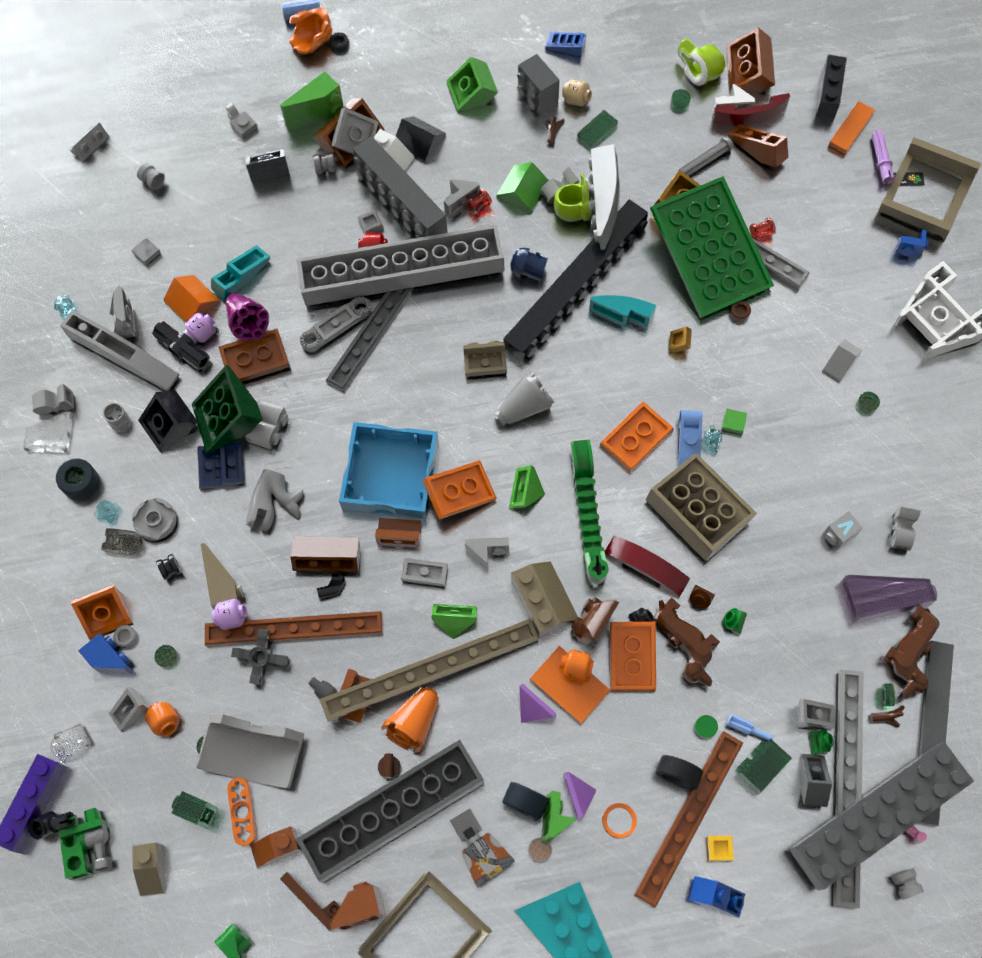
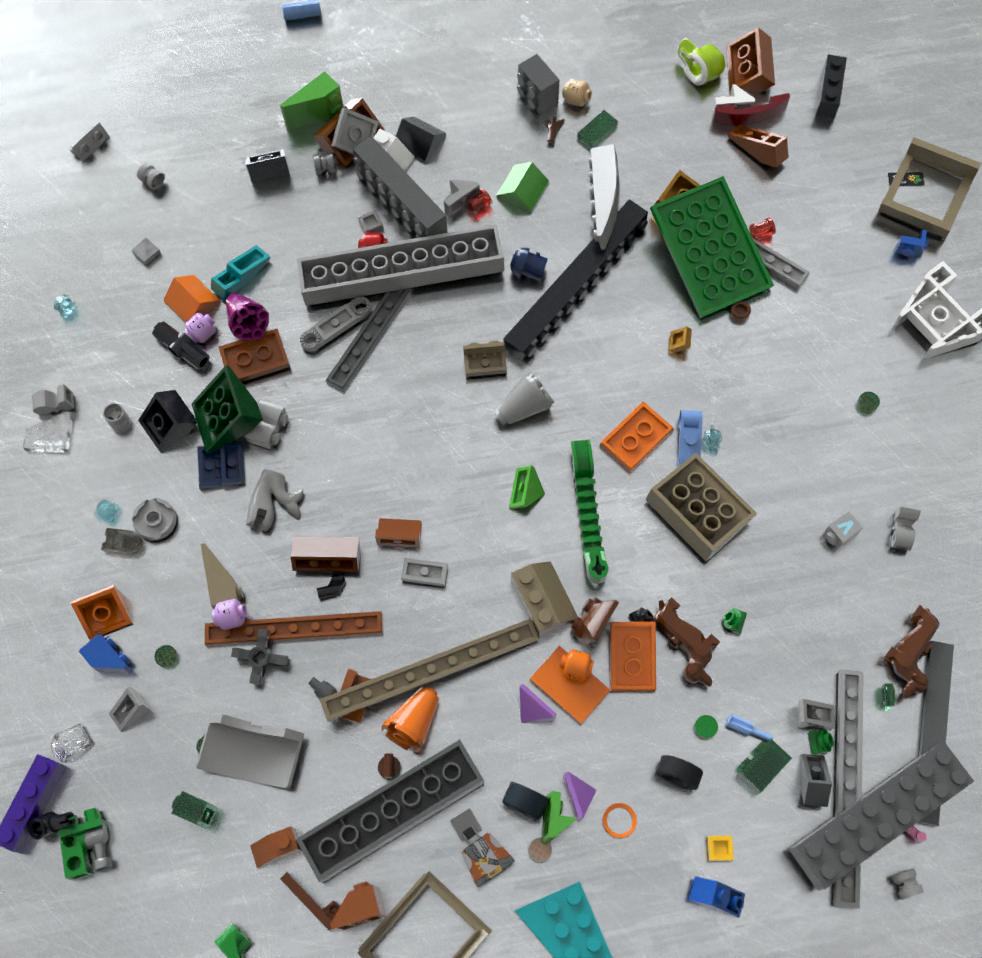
black wheel [56,458,99,500] -> none
light grey slope [60,310,180,391] -> none
light grey slope [110,286,135,339] -> none
light grey tile [113,625,137,648] -> none
dark tan slope [132,842,165,896] -> none
orange head [145,702,179,736] -> none
black wheel [156,553,182,580] -> none
light grey plate [225,103,258,138] -> none
orange beam [227,778,257,847] -> none
orange hair [289,7,333,54] -> none
black piece [329,32,349,52] -> none
dark azure tile [339,422,439,520] -> none
orange tile [422,460,497,520] -> none
bright green slope [431,604,477,639] -> none
bright green slope [446,57,498,112] -> none
light grey slope [465,537,509,569] -> none
light grey leg [540,167,579,205] -> none
blue slope [545,32,586,57] -> none
lime piece [554,173,592,222] -> none
teal slope [589,295,656,328] -> none
dark red slope [604,536,690,598] -> none
dark orange tile [634,731,743,908] -> none
clear green tile [671,89,691,109] -> none
light grey axle [678,137,734,176] -> none
reddish brown plate [690,584,715,609] -> none
bright green tile [722,409,747,435] -> none
light grey slope [822,340,862,382] -> none
orange tile [829,101,875,154] -> none
clear purple slope [841,575,937,623] -> none
reddish brown bar [871,705,905,728] -> none
lavender axle [872,130,895,184] -> none

